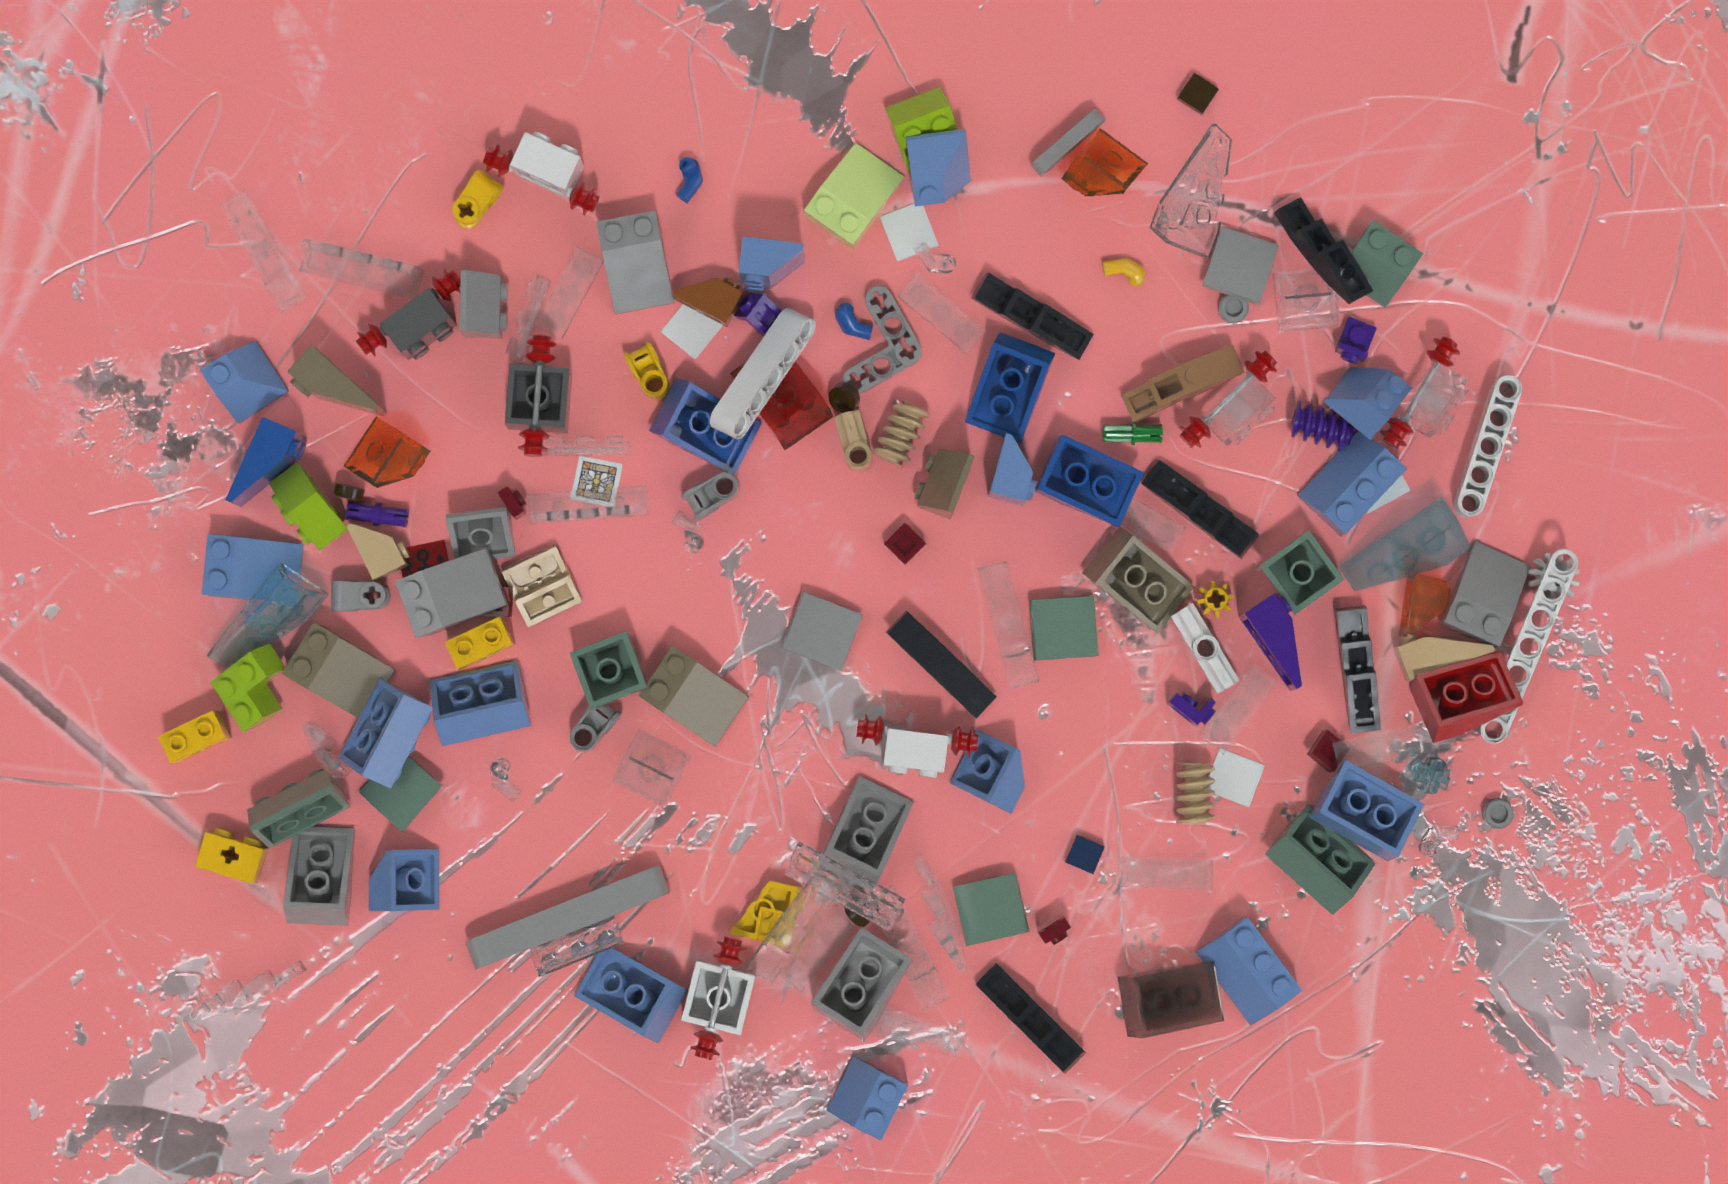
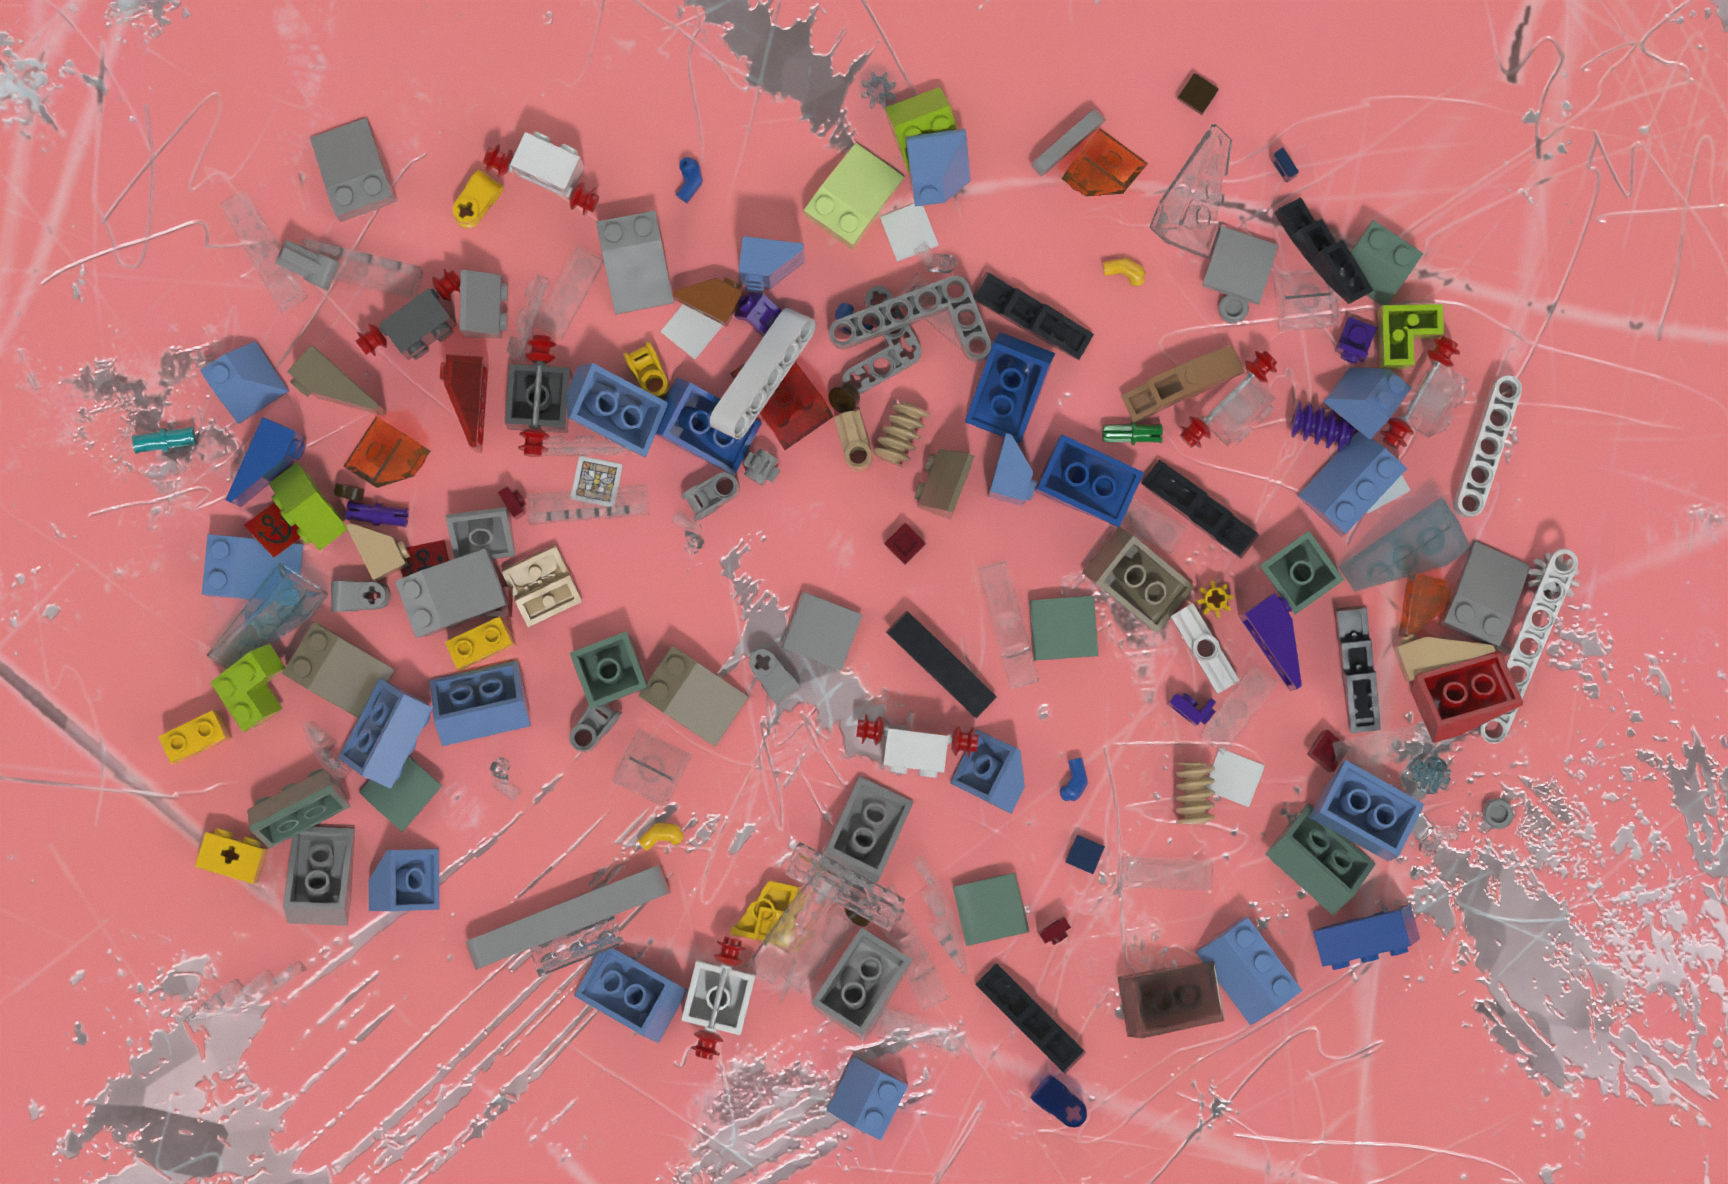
none -> teal pin [132,426,196,454]
none -> red sticker [243,502,301,558]
none -> light grey piece [275,240,341,291]
none -> light grey slope [310,118,397,222]
none -> clear red slope [440,354,489,453]
none -> medium blue slope [566,363,668,457]
none -> yellow arm [637,823,684,851]
none -> light grey gear [742,449,780,486]
none -> light grey piece [749,649,801,706]
none -> light grey beam [829,275,991,362]
none -> clear light blue gear [861,72,896,109]
none -> clear blue piece [1030,1073,1087,1128]
none -> blue arm [1060,757,1088,801]
none -> dark blue tile [1271,147,1299,183]
none -> blue wedge [1313,904,1420,970]
none -> lime brick [1377,304,1444,369]

